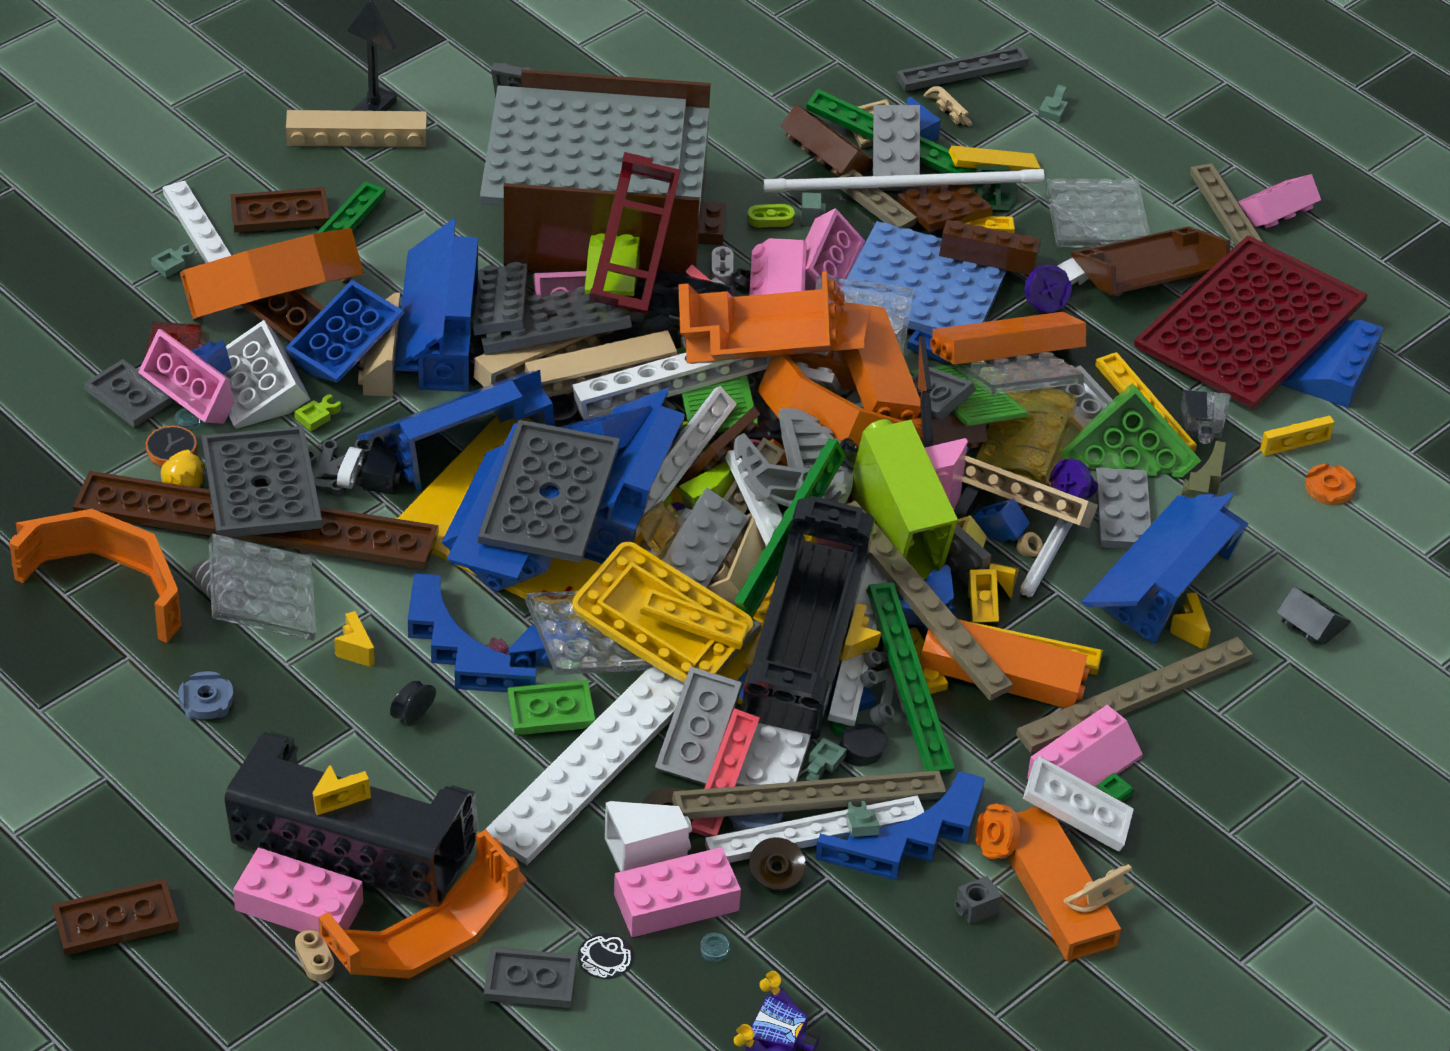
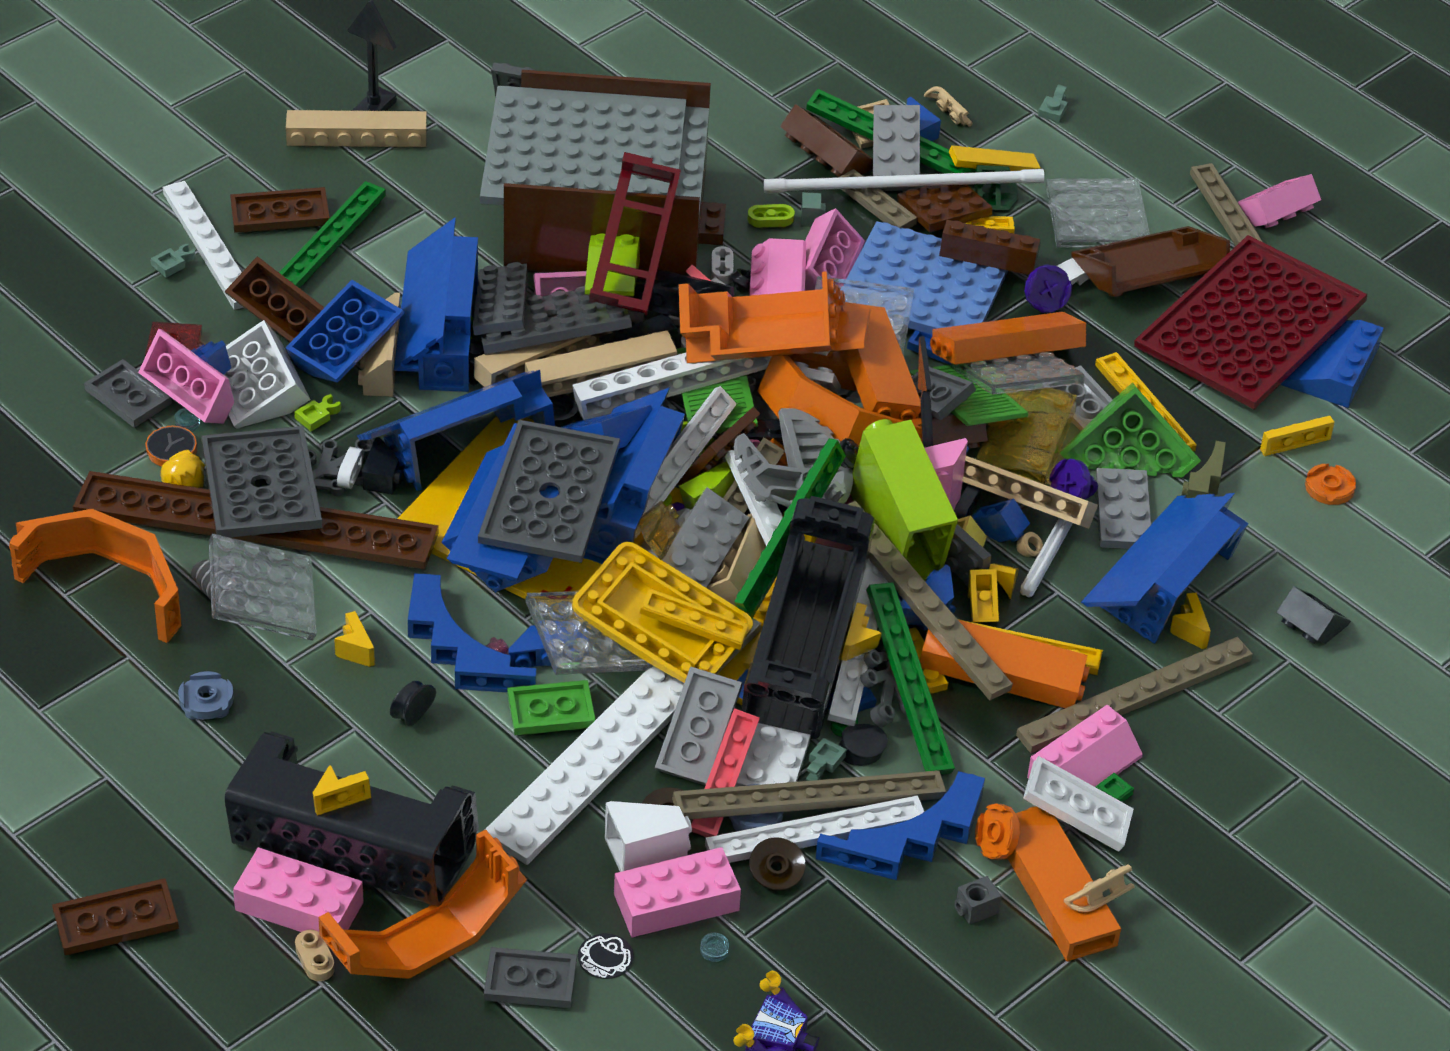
orange panel [180,228,364,320] -> none
sand green plate [846,801,880,837] -> none
dark grey plate [896,45,1029,92] -> none
clear torso [1180,390,1231,444] -> none

